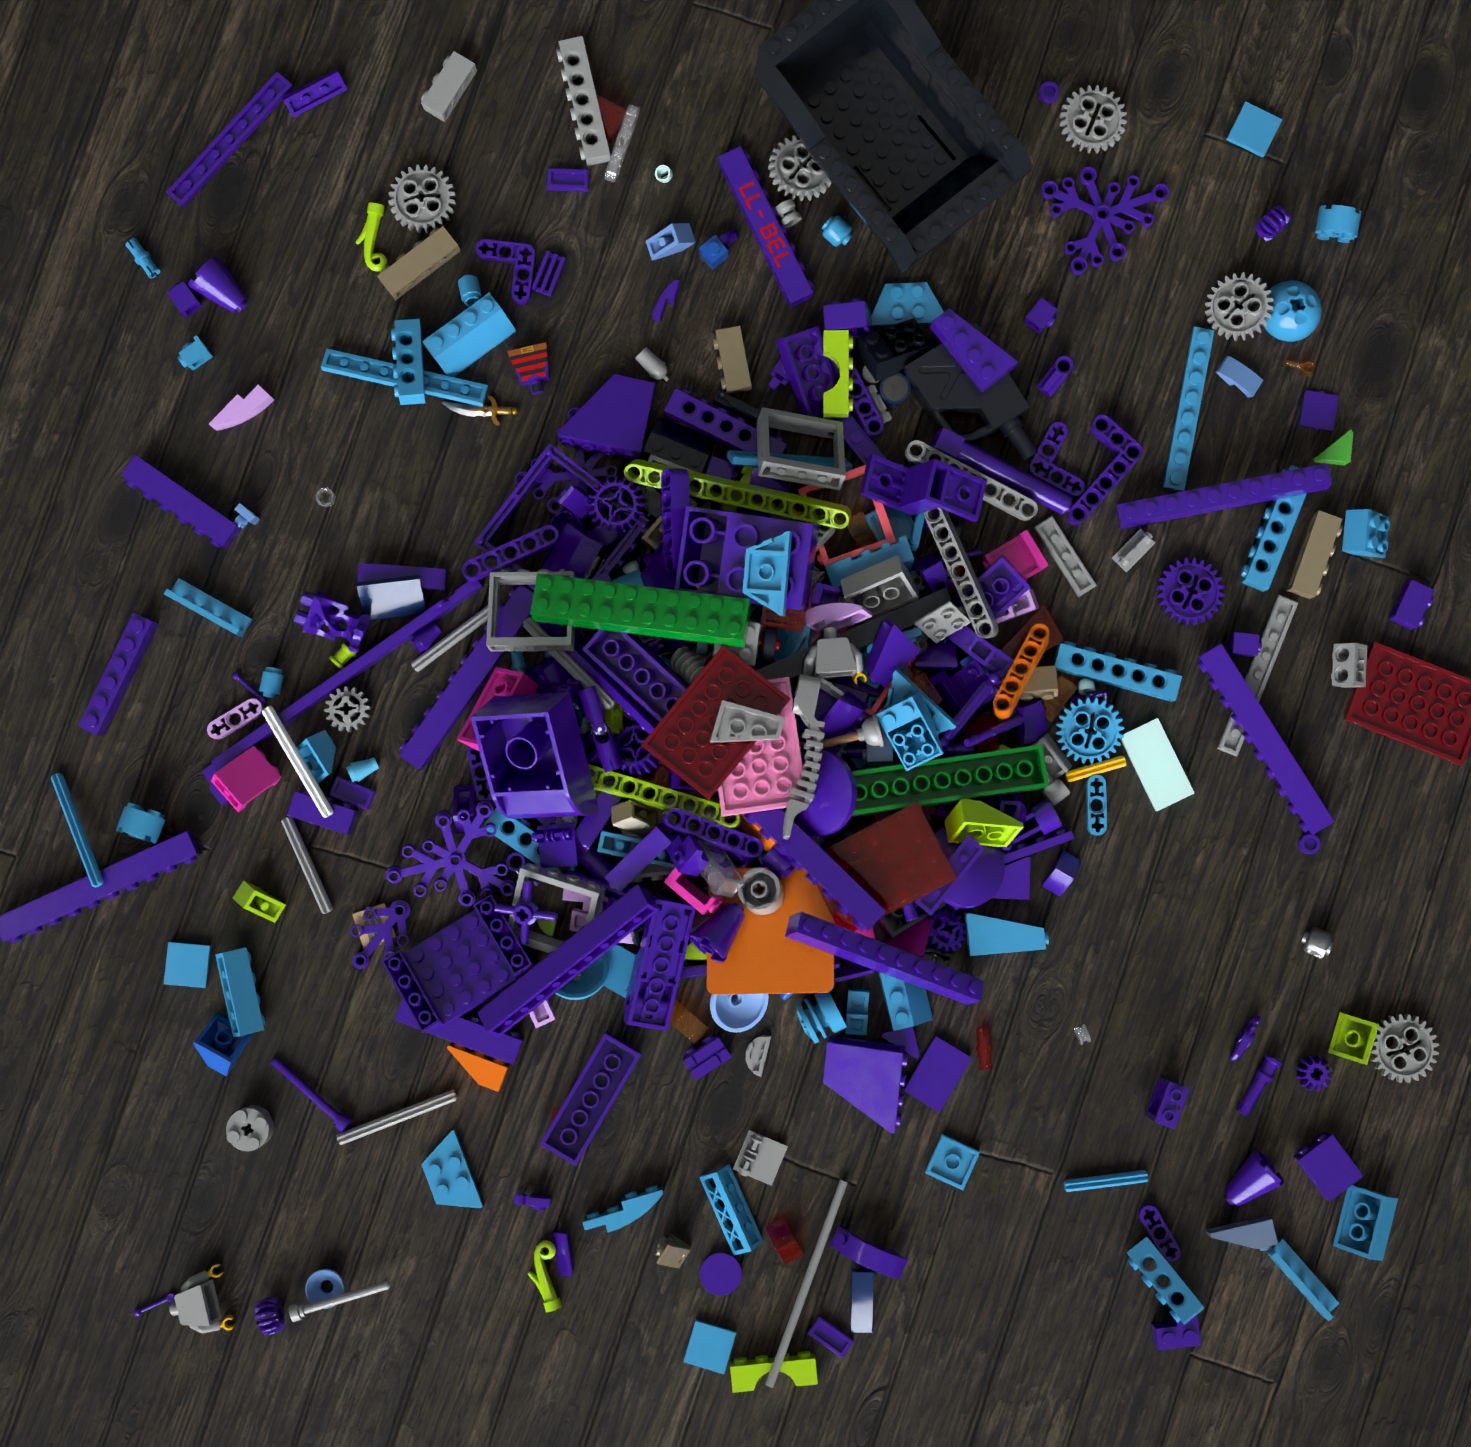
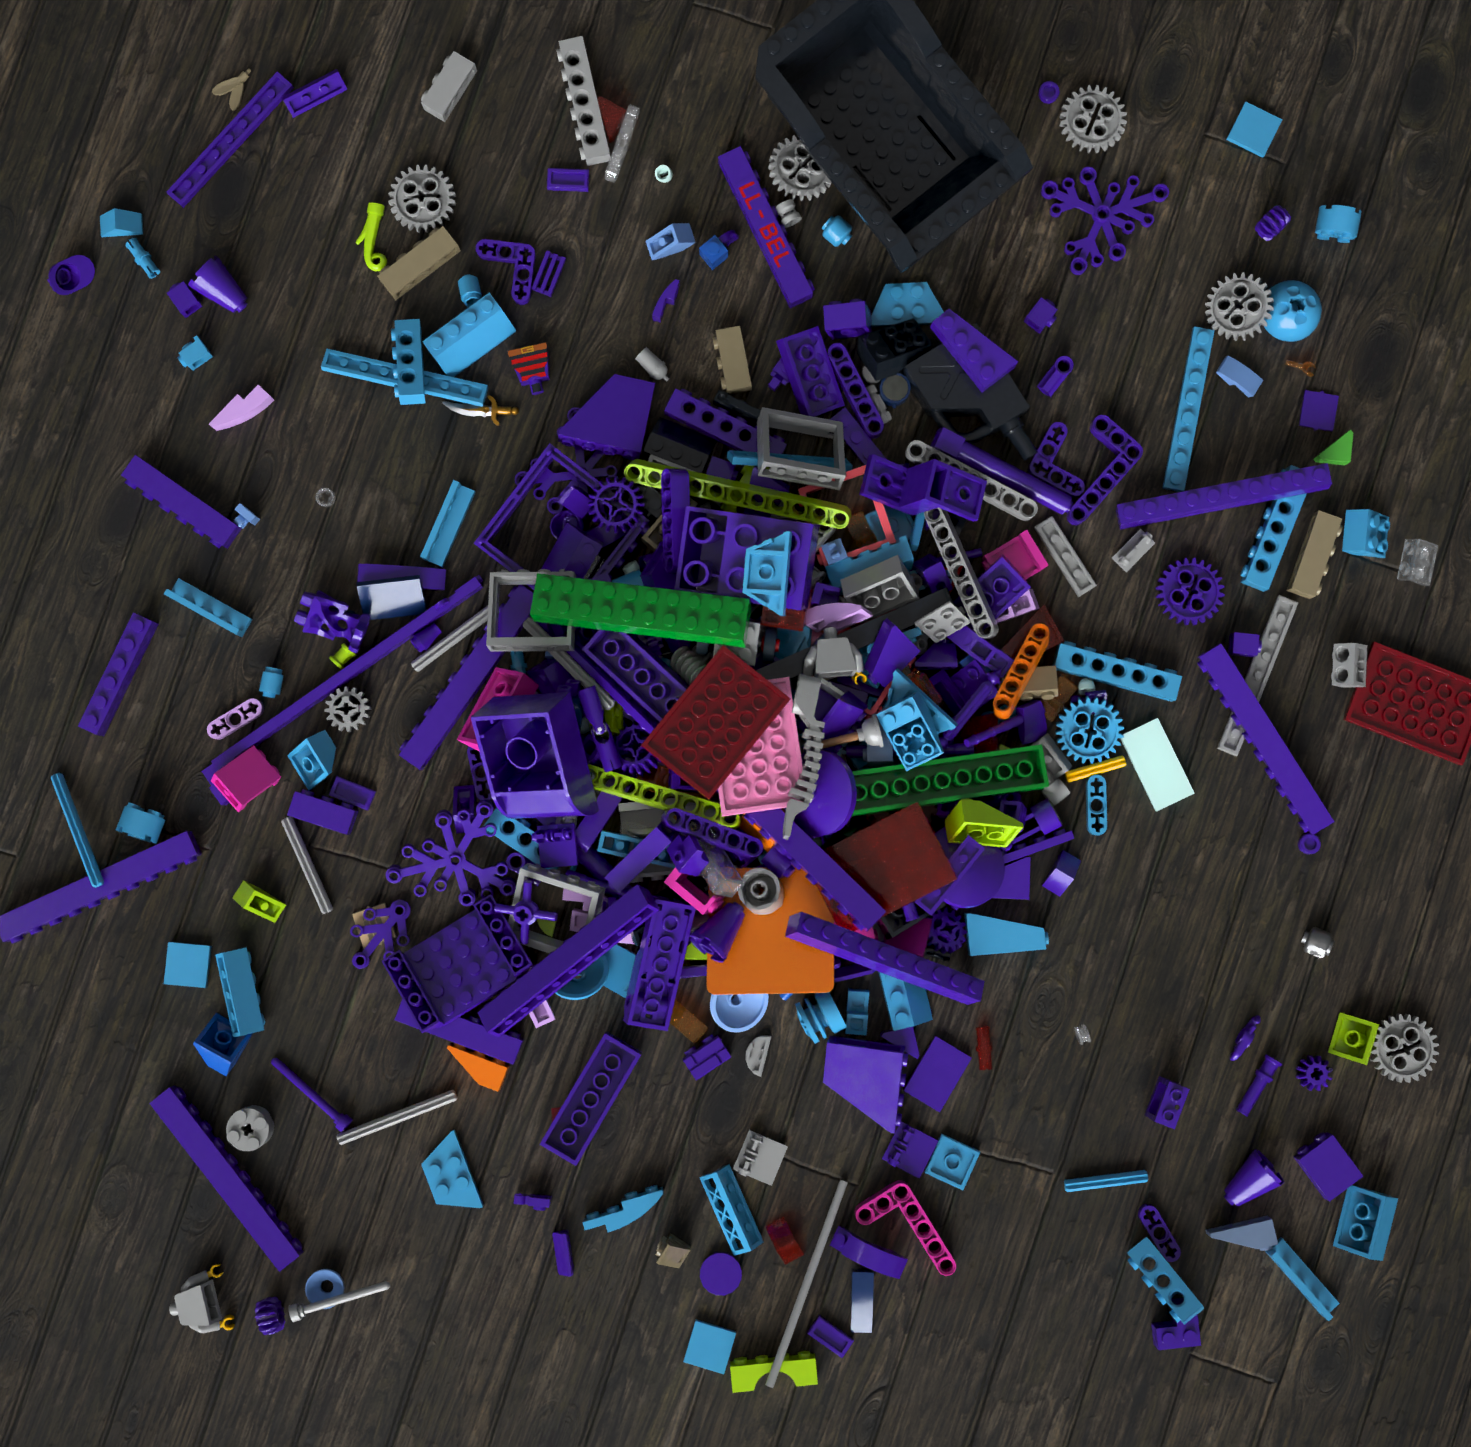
dark purple hinge [133,1292,175,1316] -> none
dark purple hinge [232,672,267,704] -> none
white axle [262,706,334,818] -> none
medium azure cone [346,757,379,782] -> none
dark purple beam [462,525,559,582] -> none
lime plant [528,1240,562,1313] -> none
dark tan brick [611,799,658,836] -> none
light grey wing [710,700,785,743] -> none
lime arch [823,330,853,418] -> none
dark purple brick [1388,579,1435,630] -> none
none -> dark purple piece [47,255,95,295]
none -> dark azure slope [100,208,143,237]
none -> dark purple brick [149,1085,304,1272]
none -> dark tan piece [212,68,251,111]
none -> dark azure fence [420,480,476,568]
none -> medium blue tile [821,538,848,565]
none -> dark pink beam [855,1180,956,1276]
none -> dark purple hinge [882,1121,938,1178]
none -> clear bracket [1397,539,1438,586]

